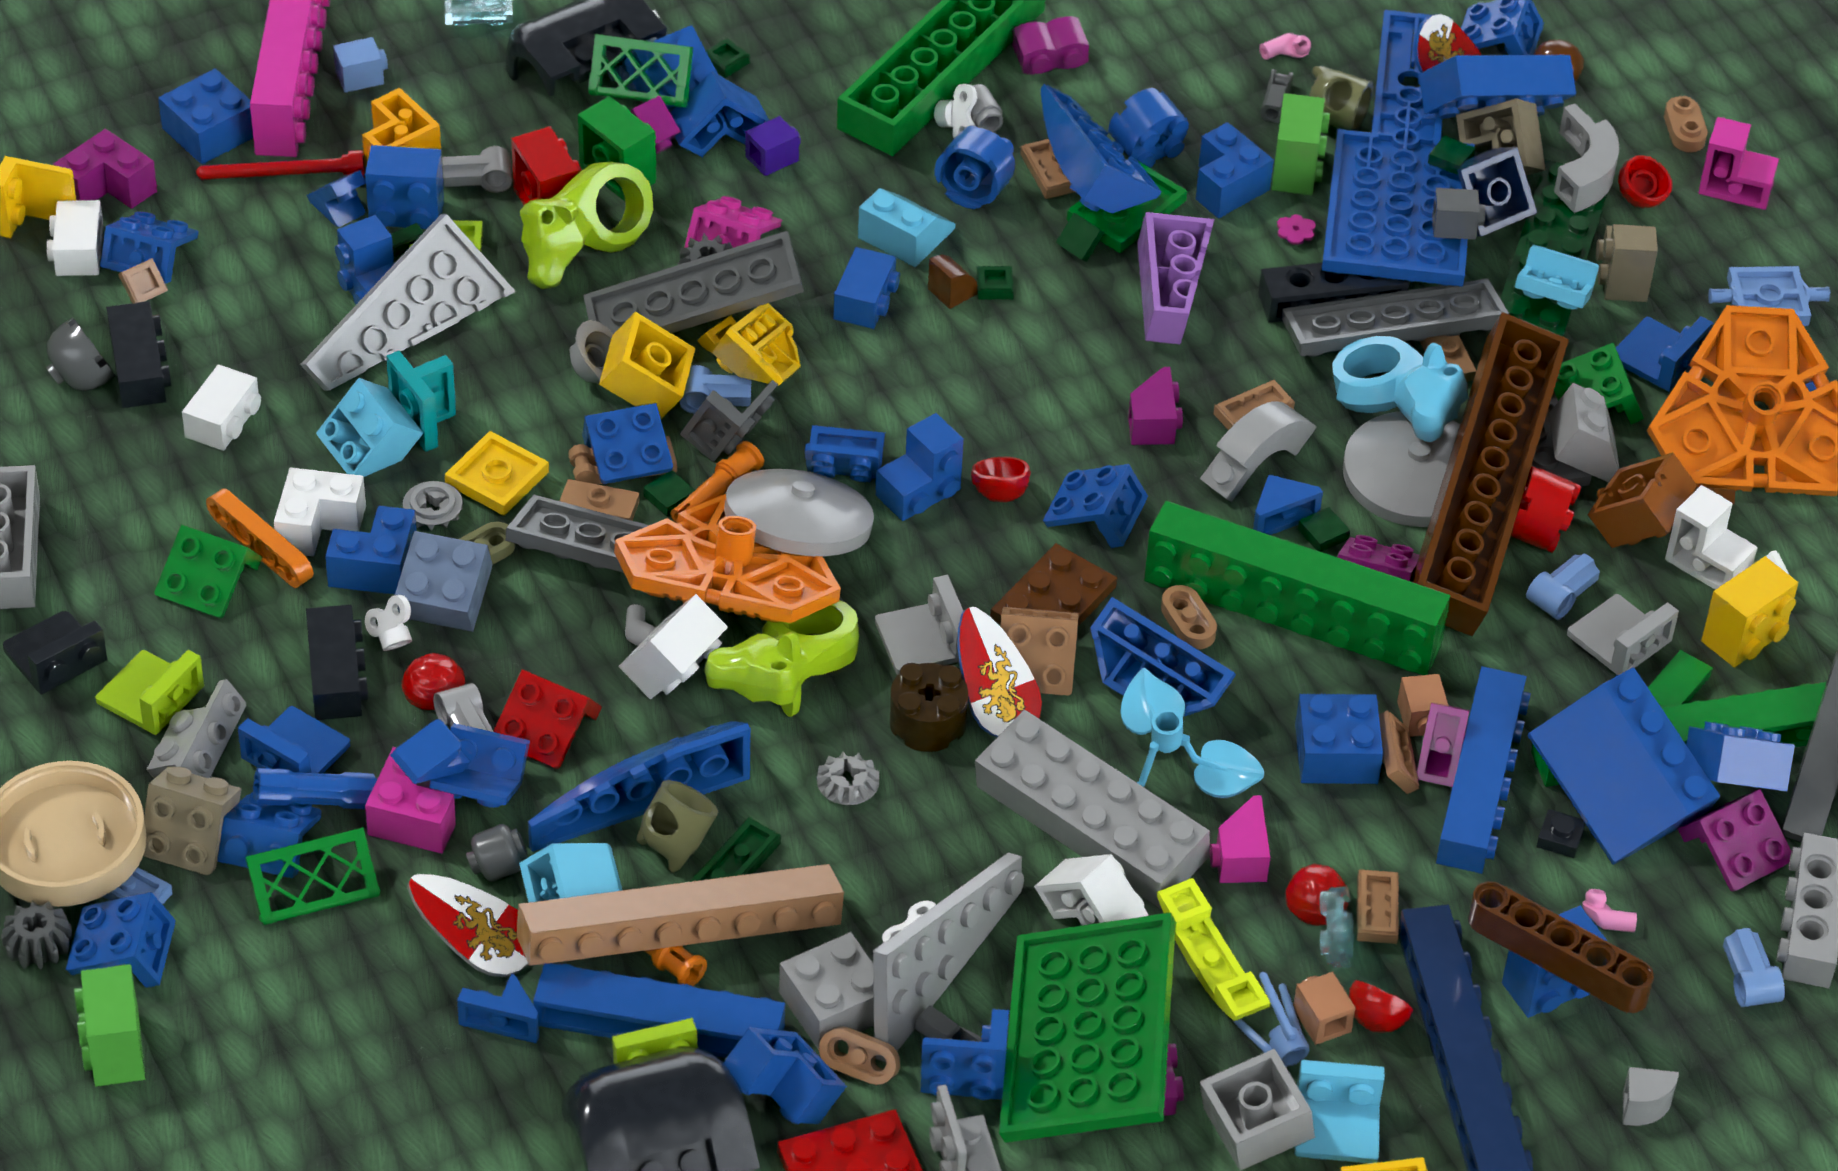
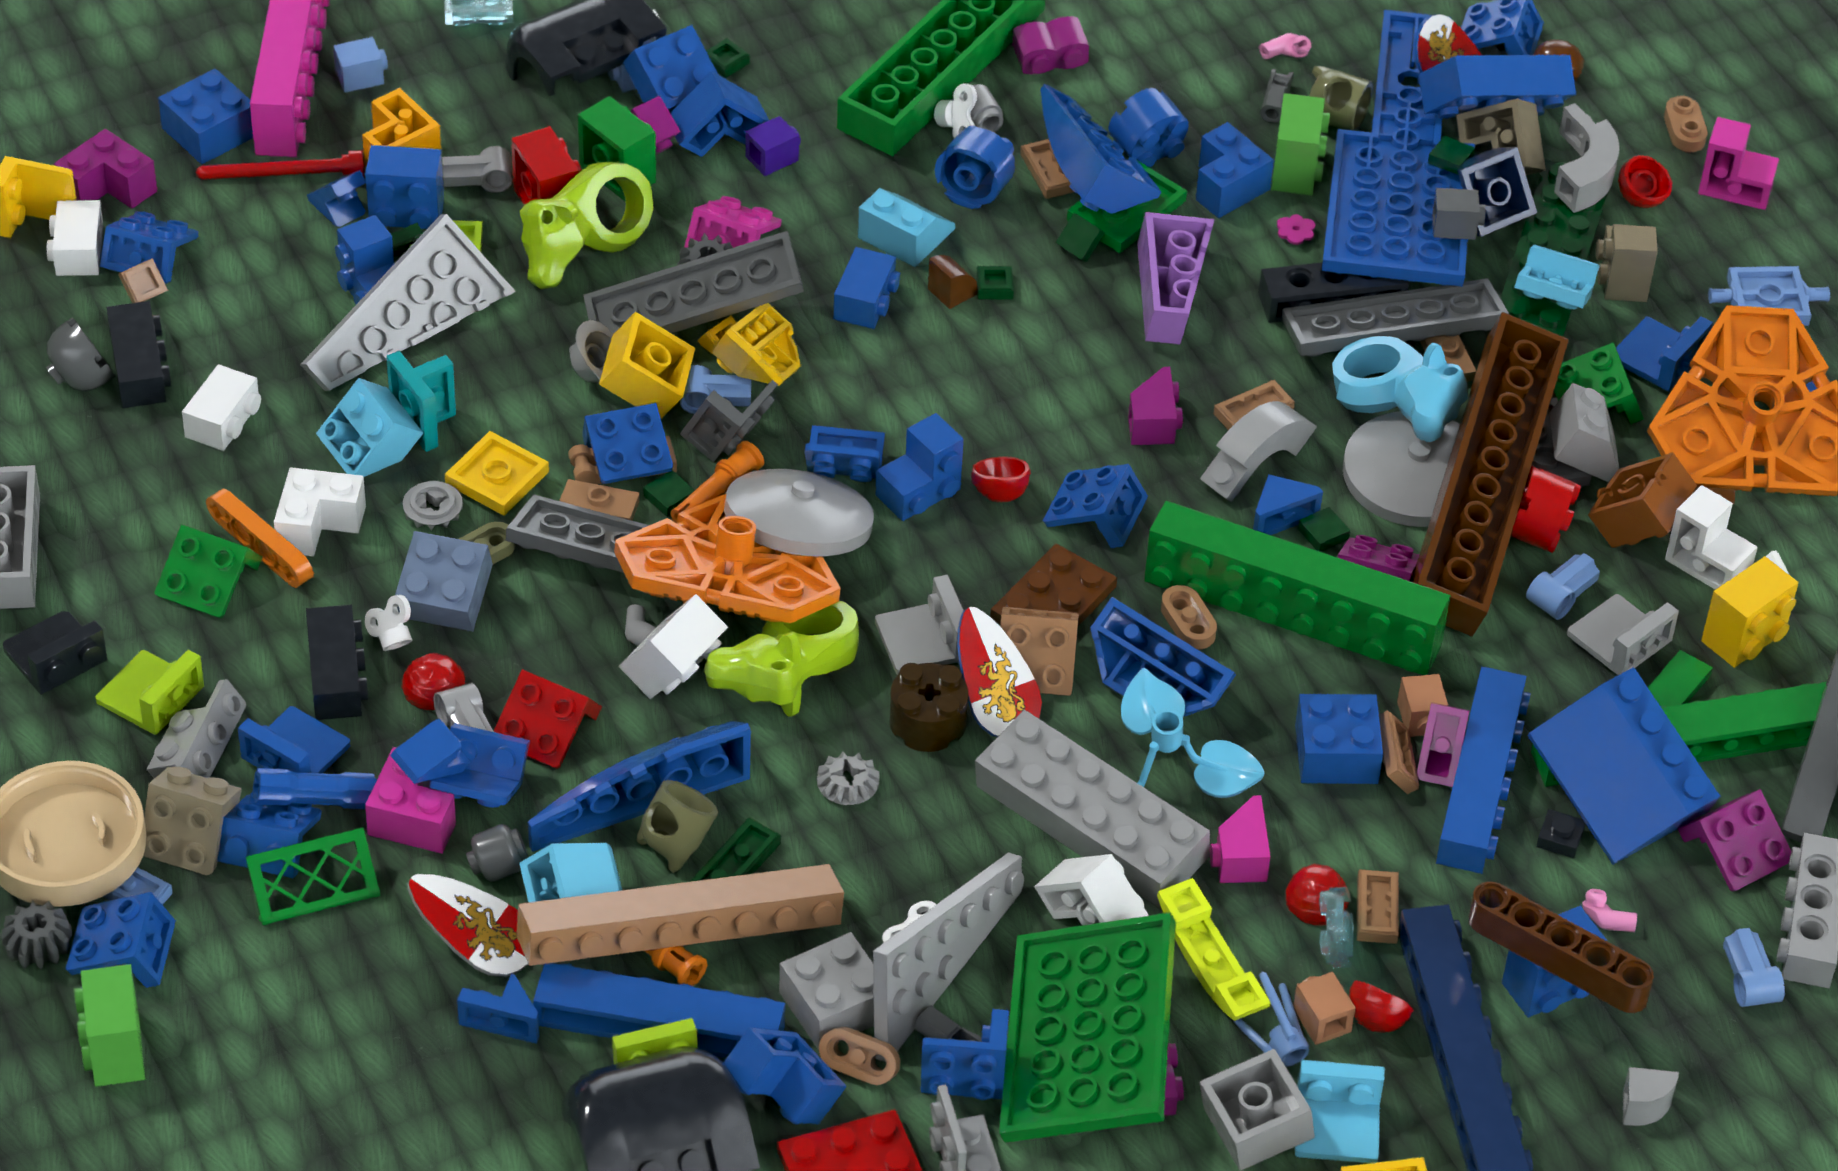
blue brick [325,506,417,594] -> none
green window [588,34,693,108] -> none
brick [1686,721,1795,791] -> none

